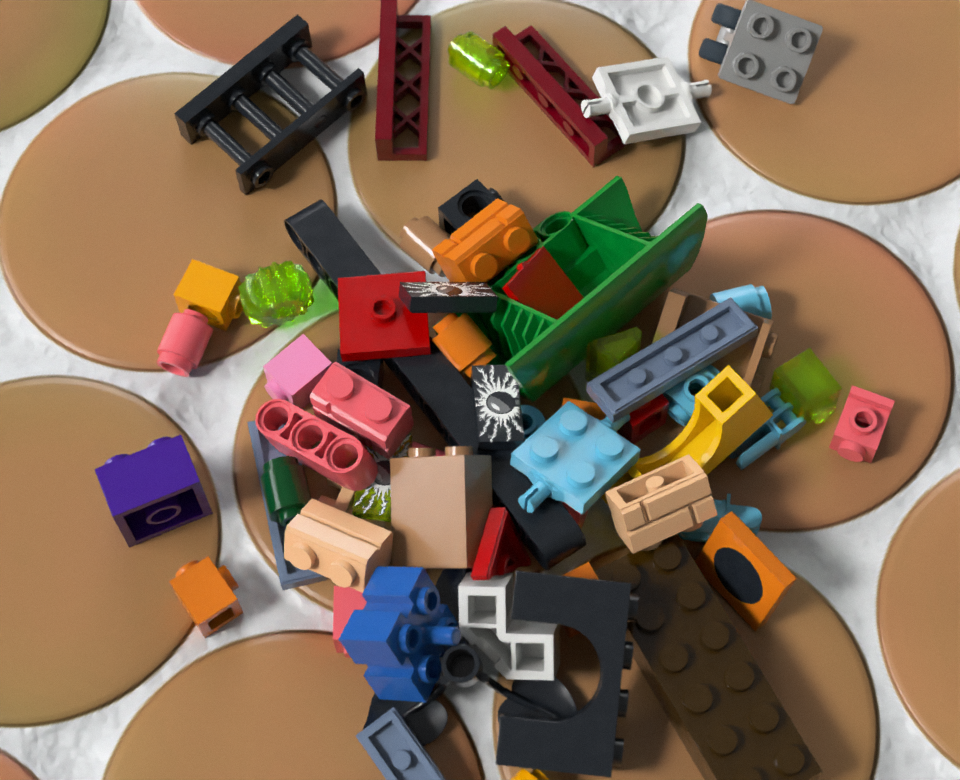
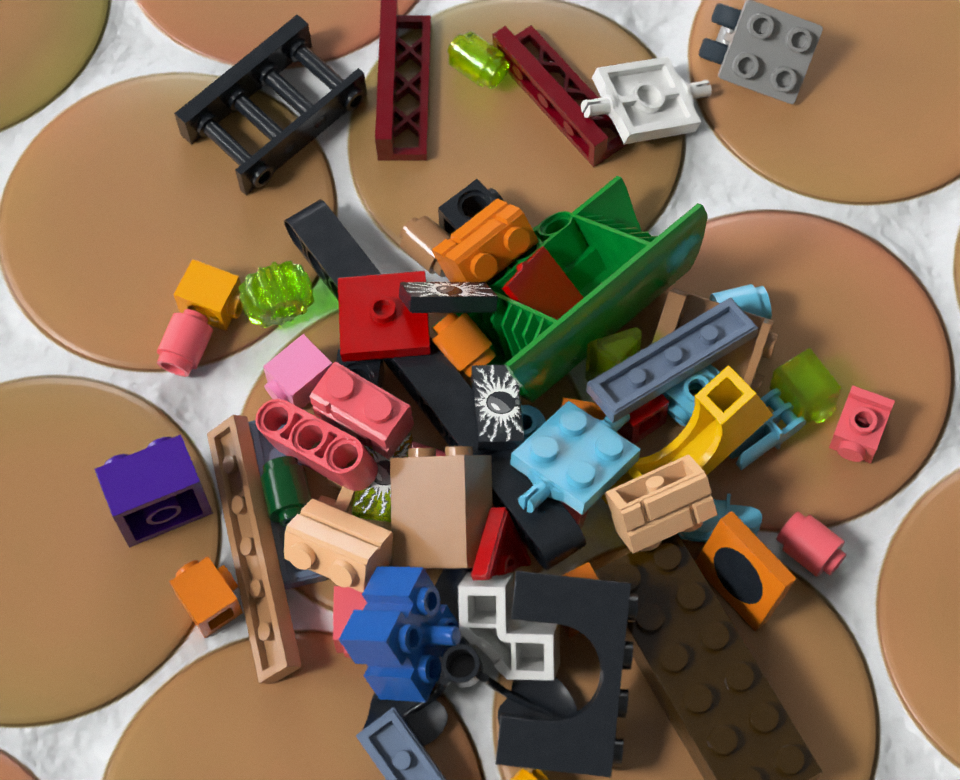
none -> medium nougat plate [207,414,302,684]
none -> coral brick [776,511,847,577]

